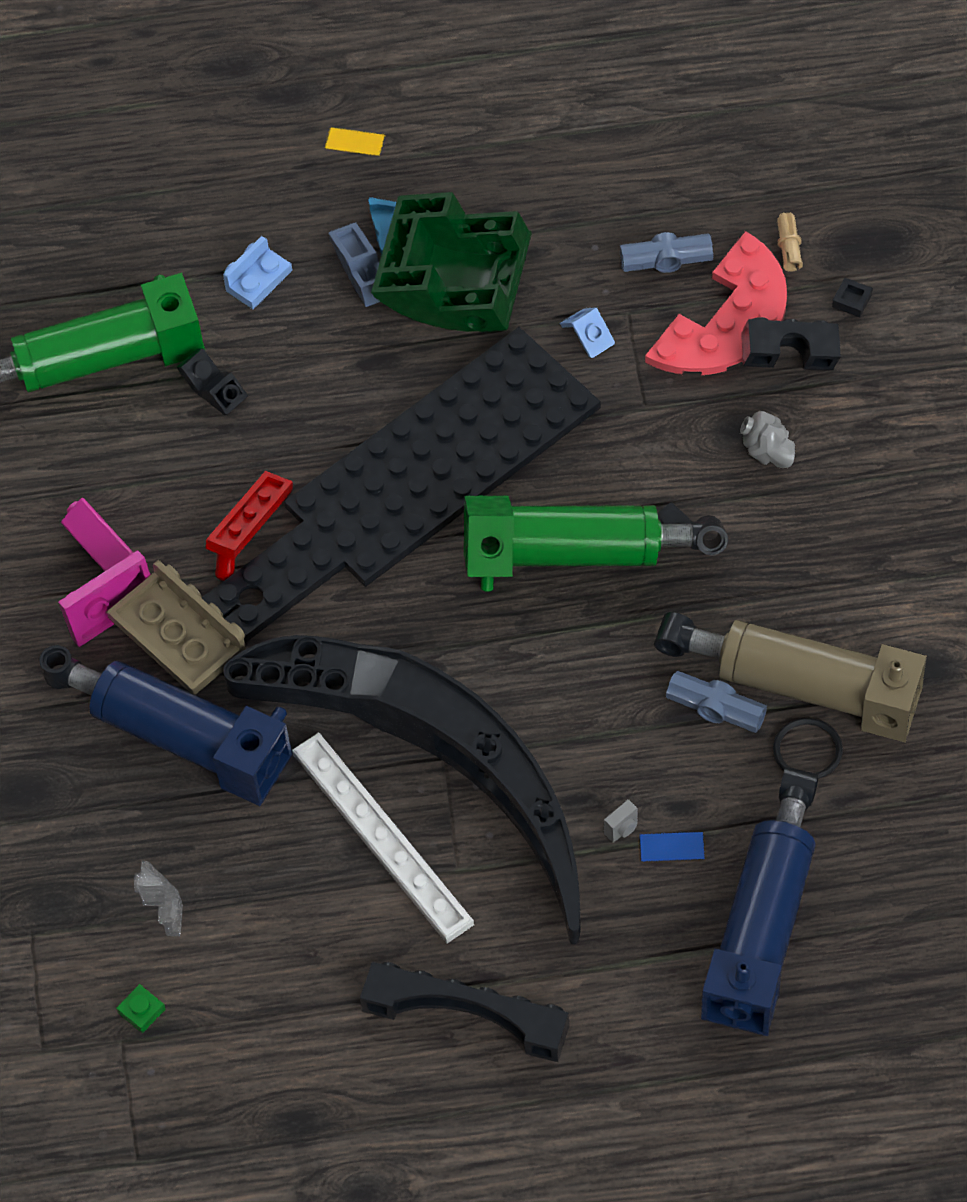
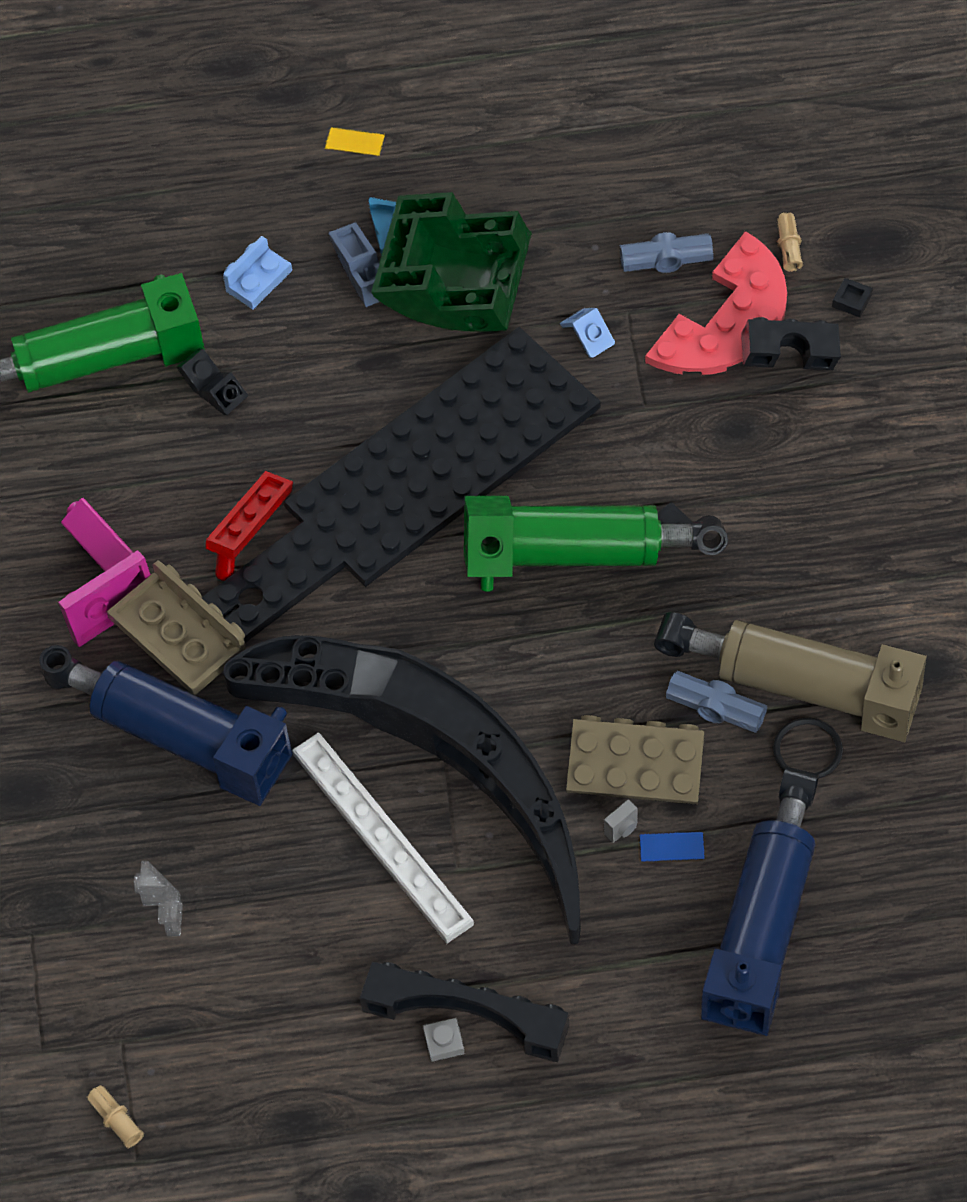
green plate [116,984,166,1034] -> none
light grey head [740,411,795,468] -> none
none -> tan axle [87,1085,144,1148]
none -> light grey plate [423,1018,465,1062]
none -> dark tan bracket [566,715,705,804]

